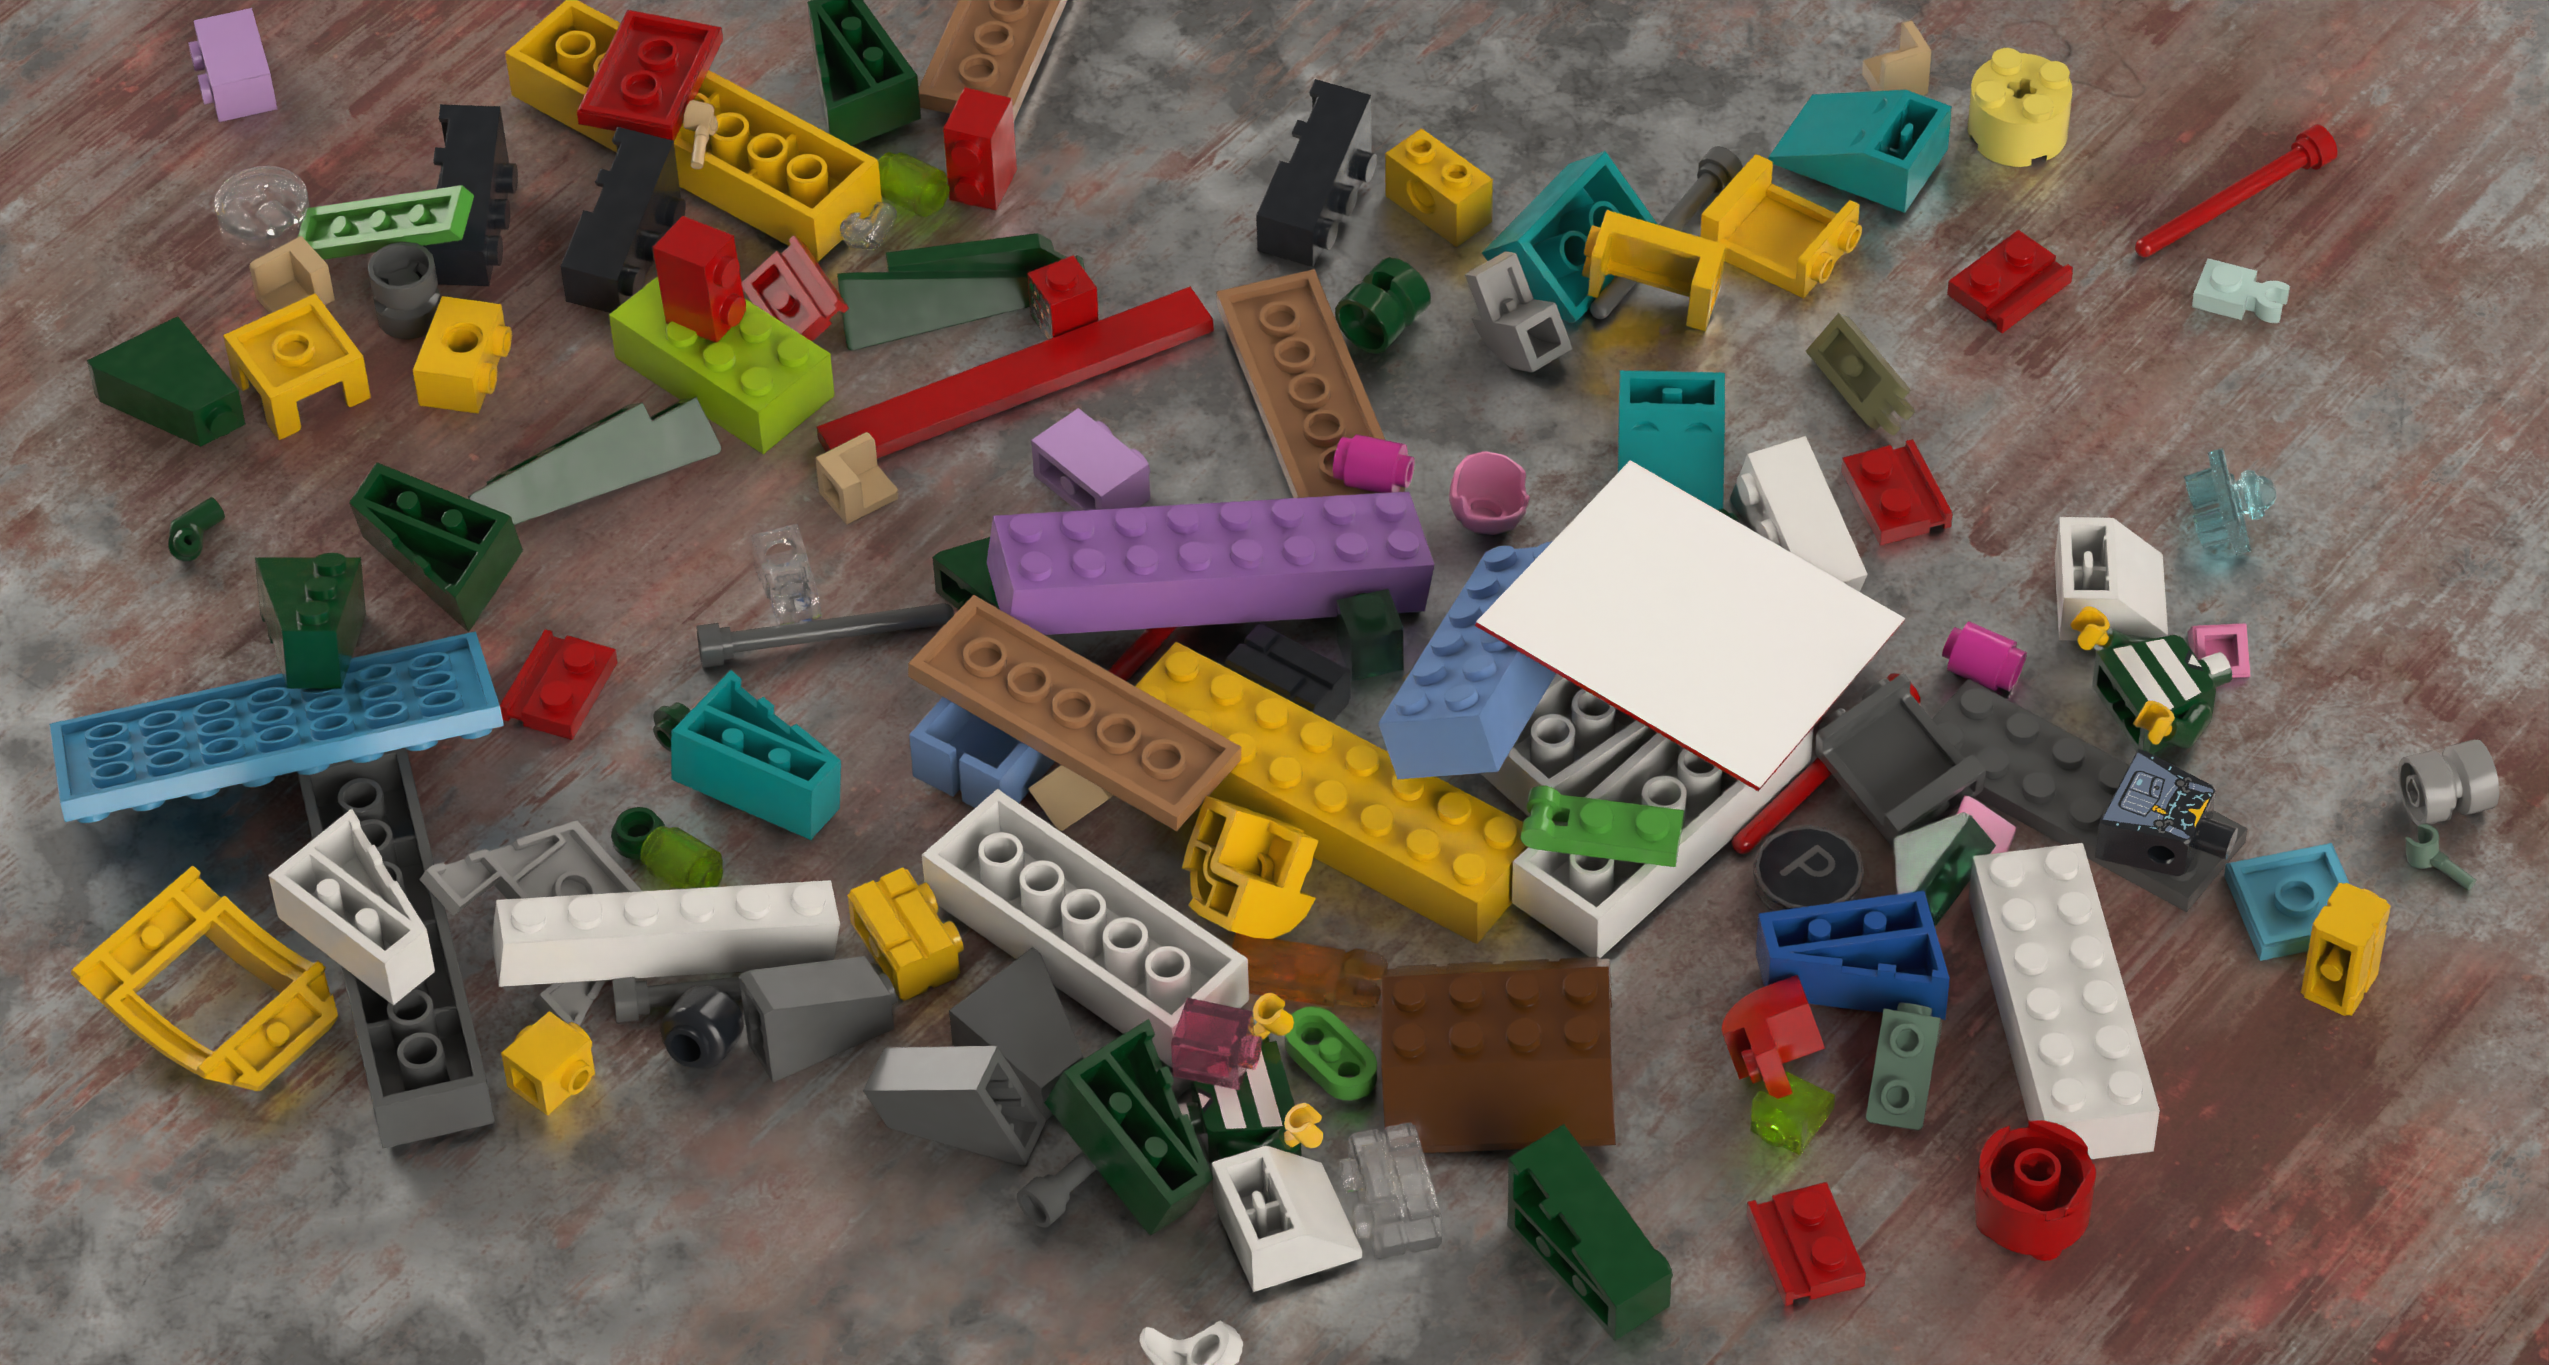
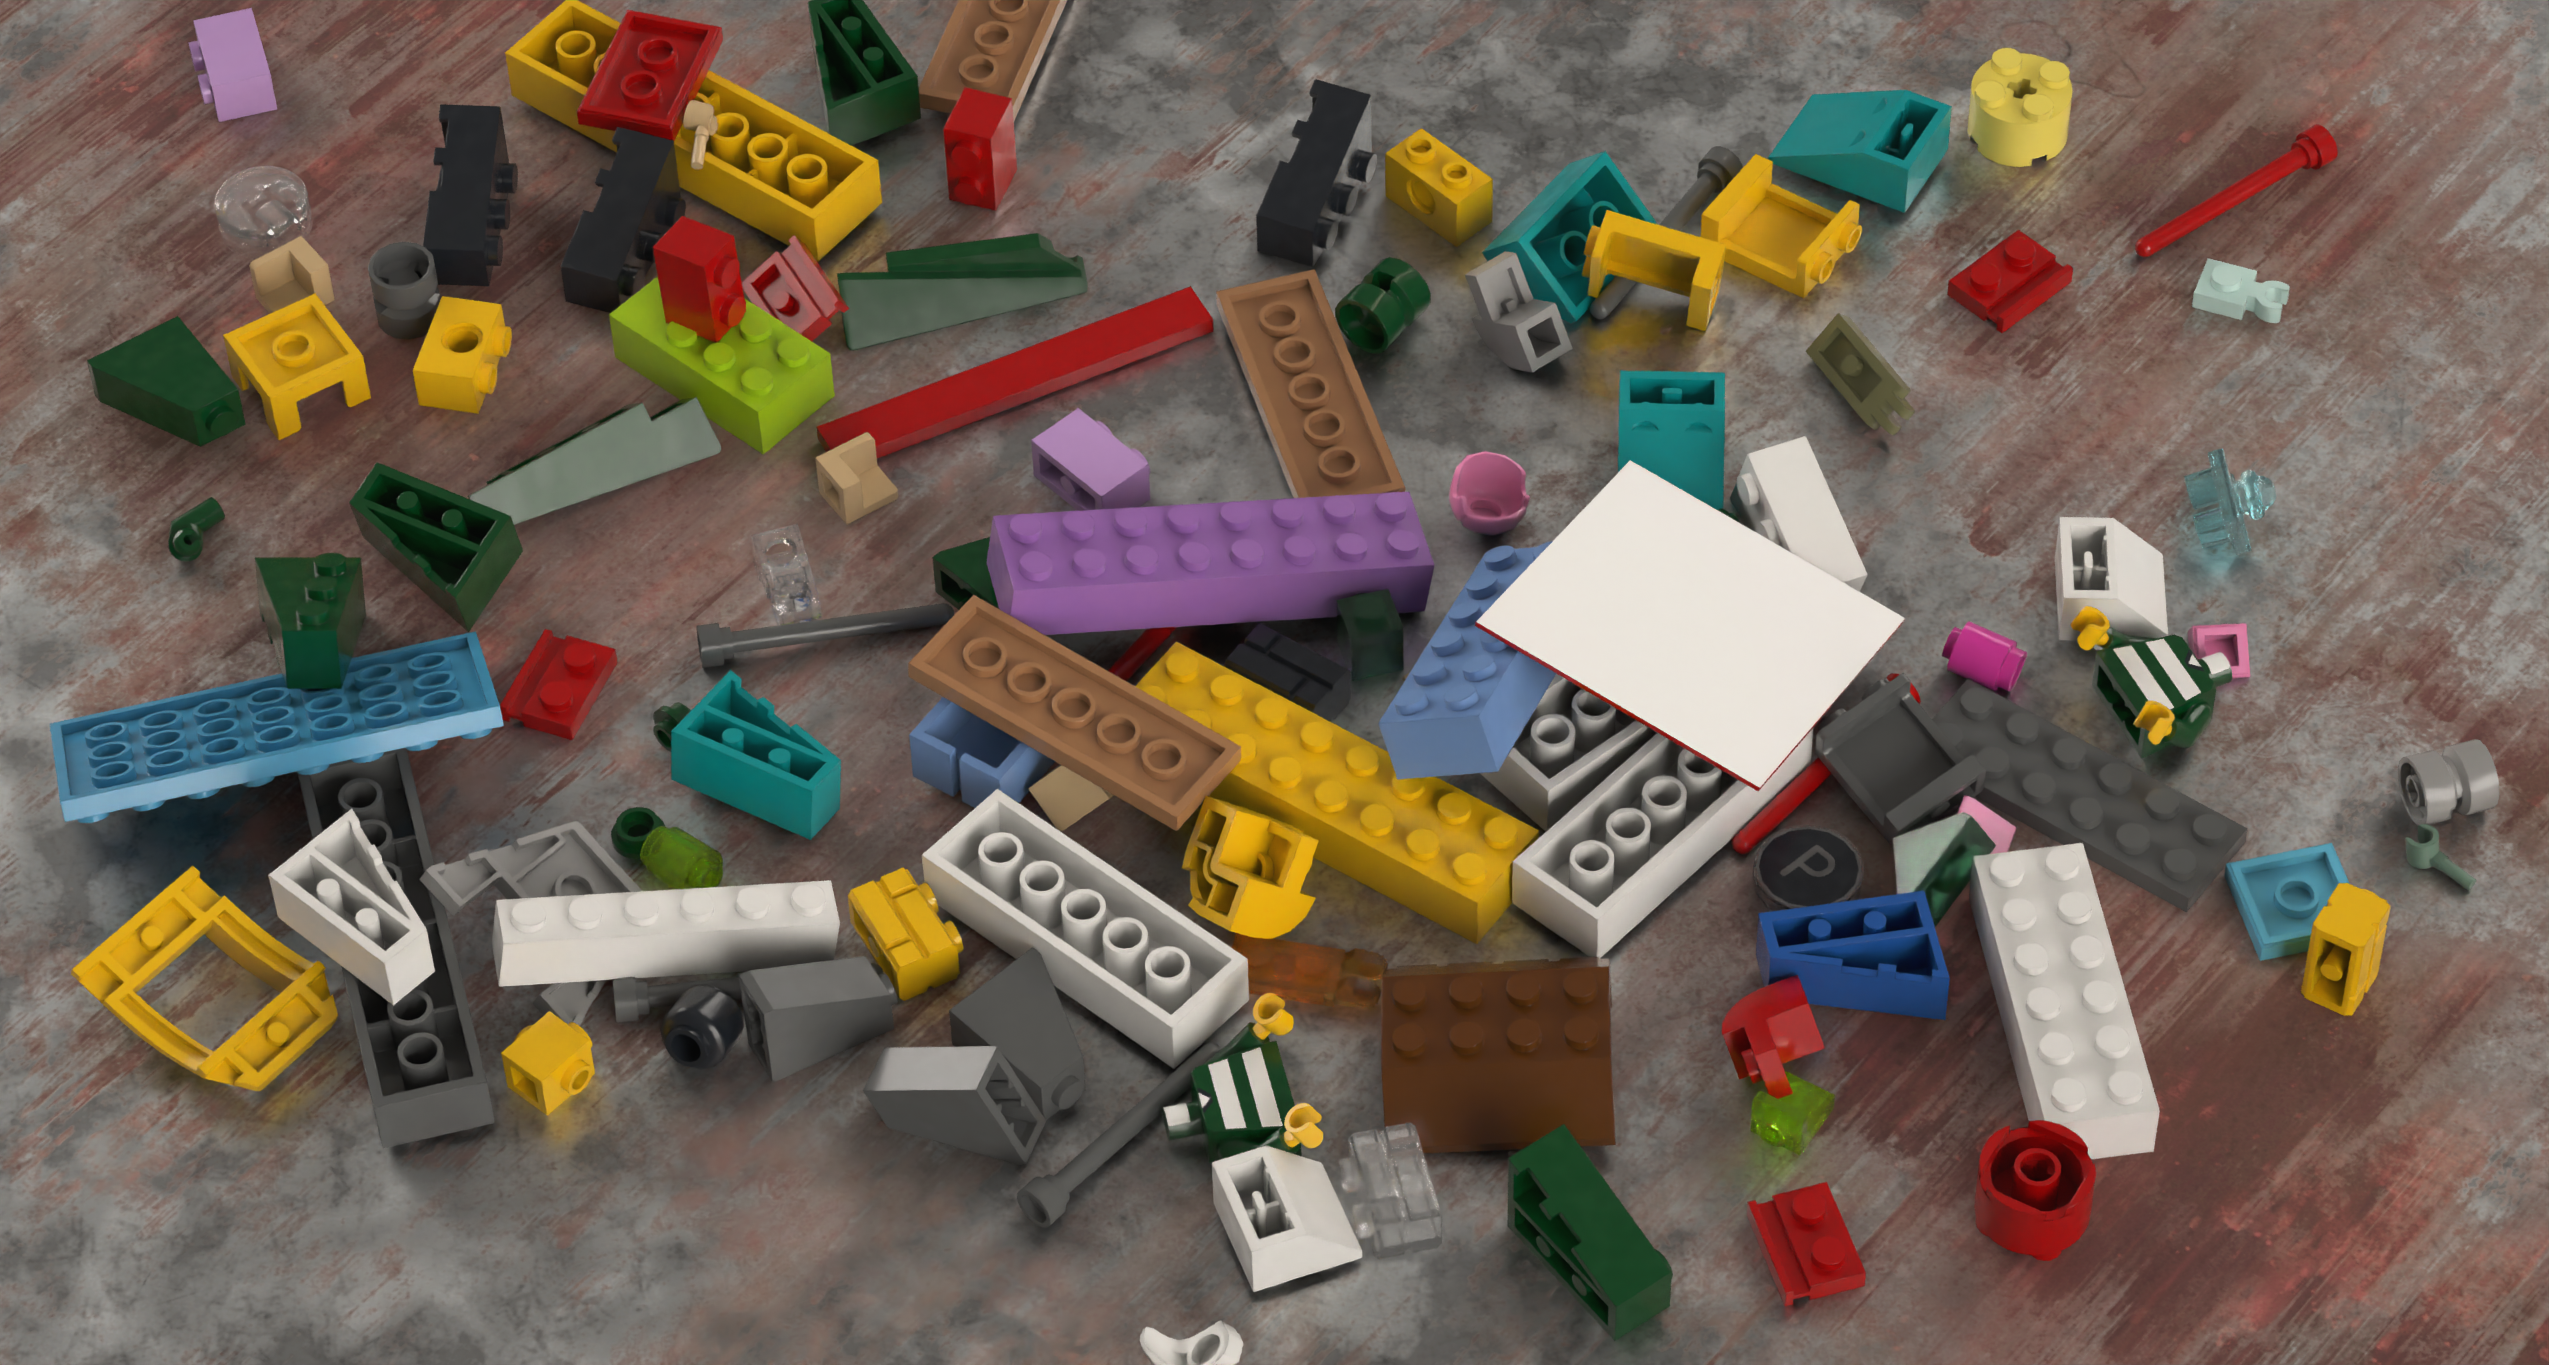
bright green plate [298,185,474,260] -> none
clear arm [840,202,897,251] -> none
clear neon green brick [878,152,950,217] -> none
red brick [1028,255,1099,340] -> none
dark green wedge [1044,1019,1213,1236] -> none
clear pink brick [1171,997,1262,1090] -> none
bright green plate [1284,1006,1377,1100] -> none
dark pink brick [1333,434,1415,493] -> none
bright green plate [1520,786,1684,867] -> none
red plate [1841,439,1953,546] -> none
tan panel [1862,20,1931,95] -> none
sand green bracket [1866,1003,1942,1131] -> none
torso [2095,748,2238,876] -> none

